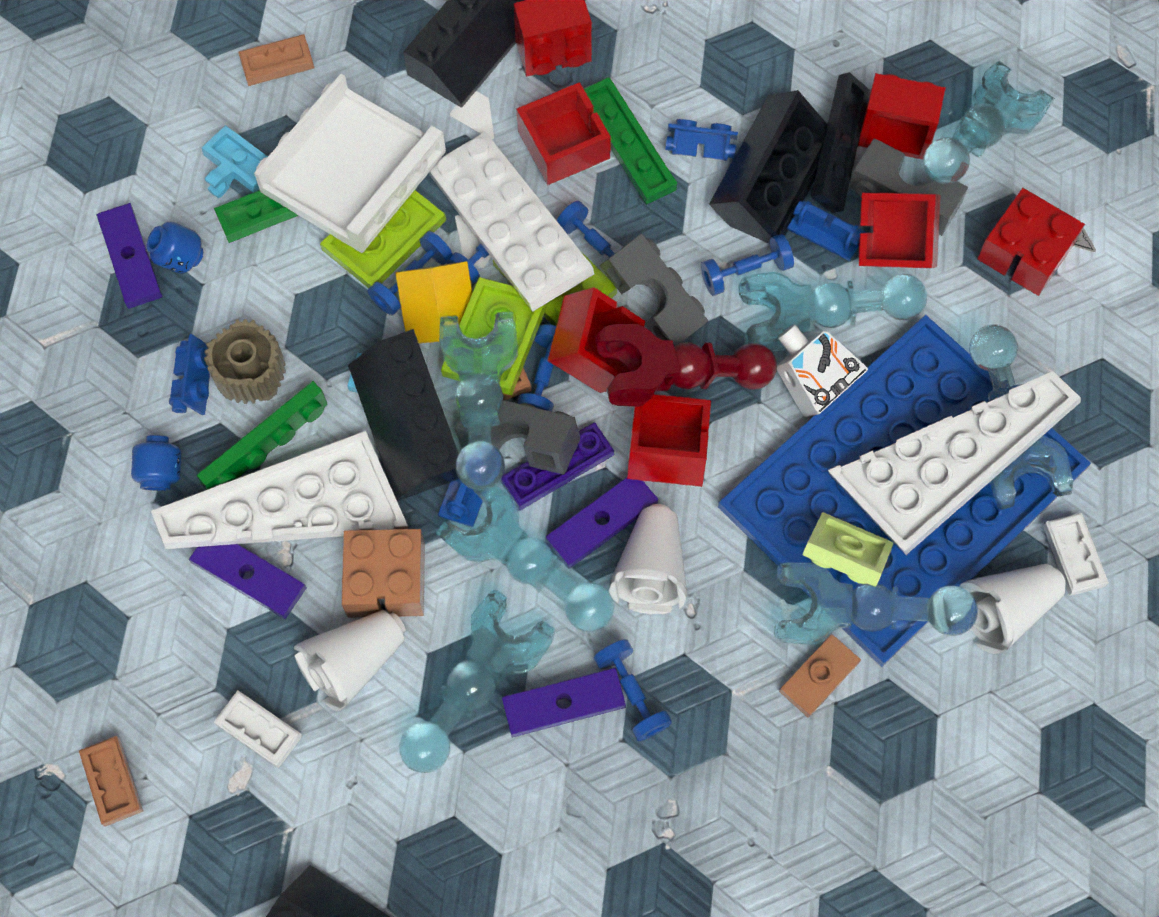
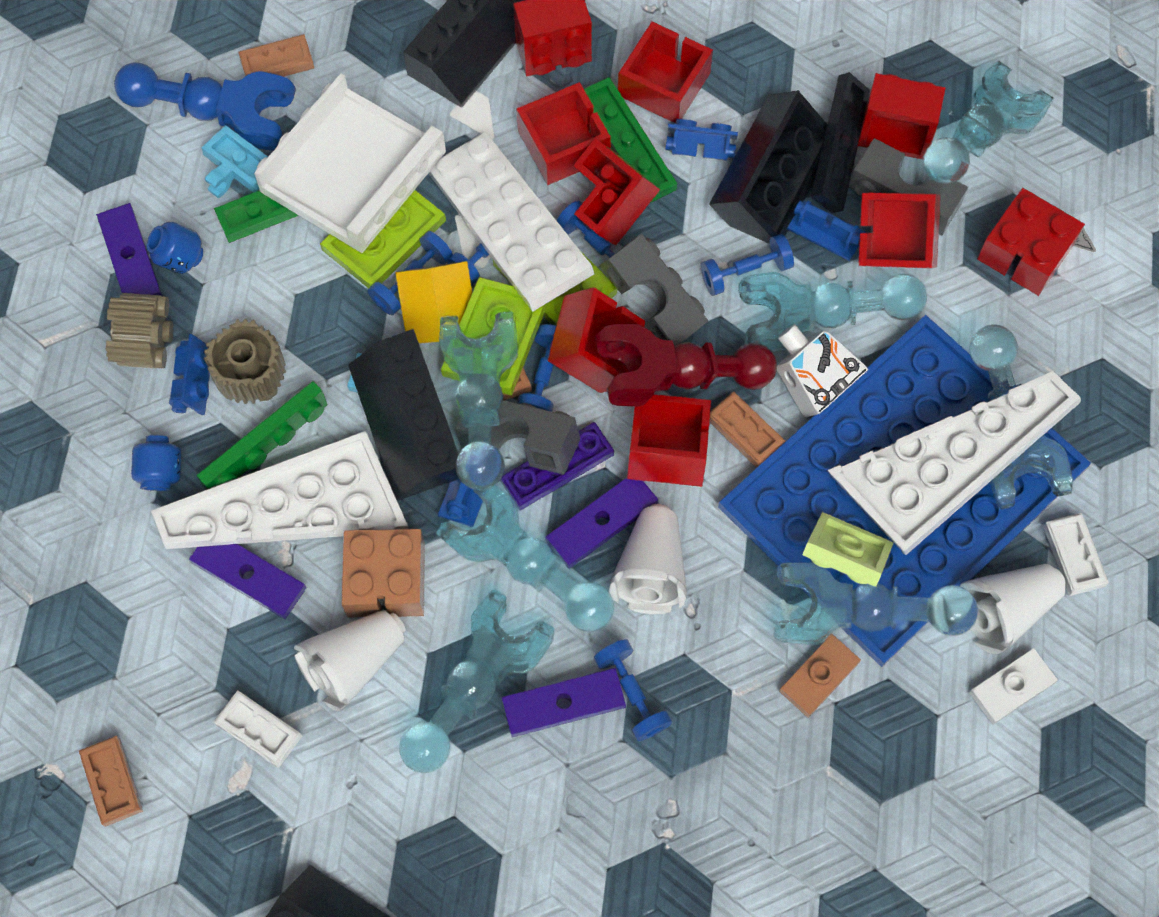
none -> dark tan brick [105,293,173,369]
none -> blue piece [114,62,296,150]
none -> red brick [573,138,660,246]
none -> red piece [618,21,713,123]
none -> nougat plate [709,392,786,468]
none -> white plate [969,648,1058,725]

